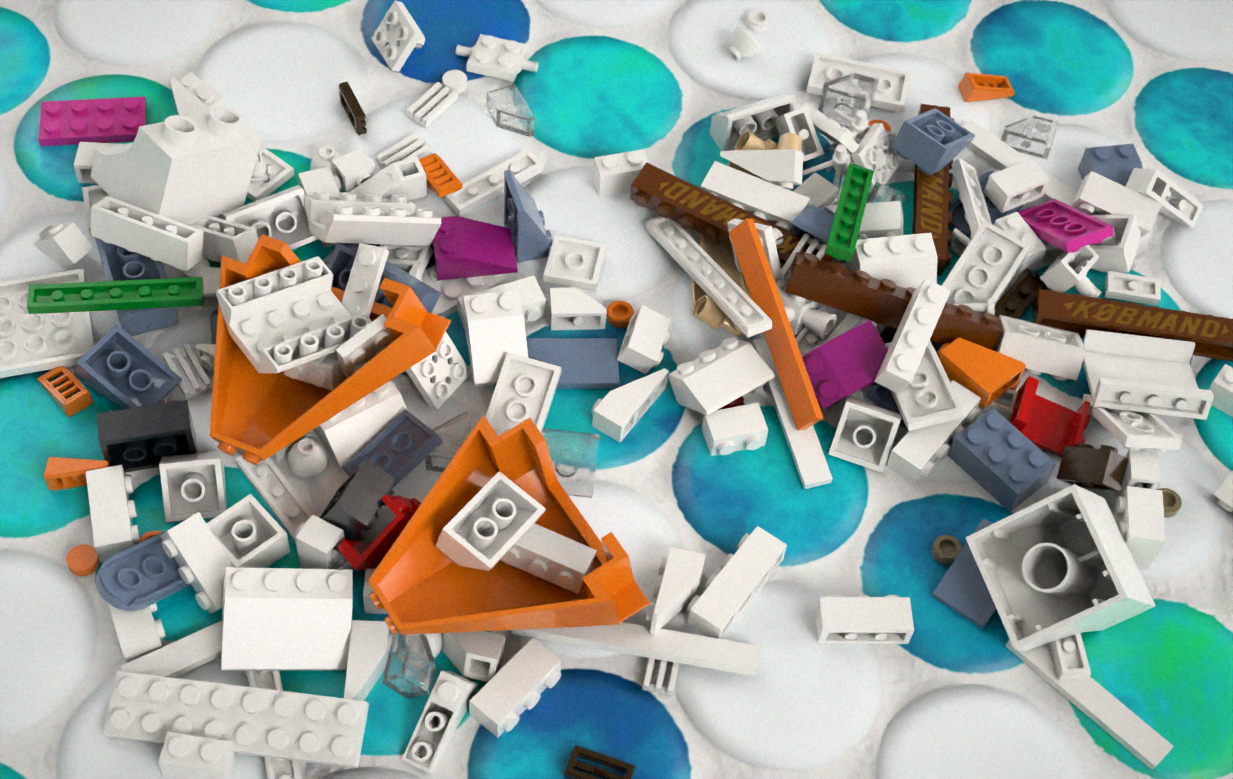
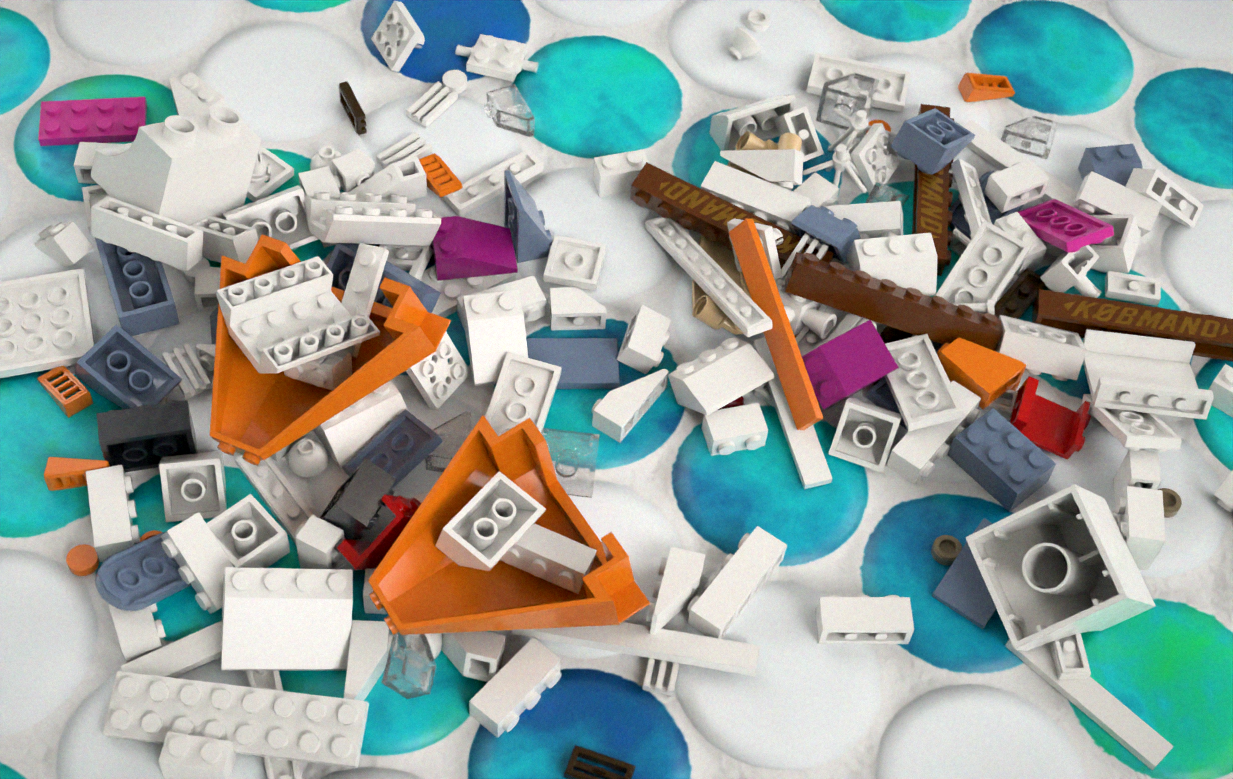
green plate [27,277,204,314] -> none
white plate [336,314,394,379] -> none
white slope [401,670,478,773] -> none
orange tile [606,301,634,328] -> none
white plate [793,102,860,154] -> none
green plate [824,163,874,262] -> none
white brick [874,278,951,394] -> none
dark brown brick [1056,443,1128,492] -> none

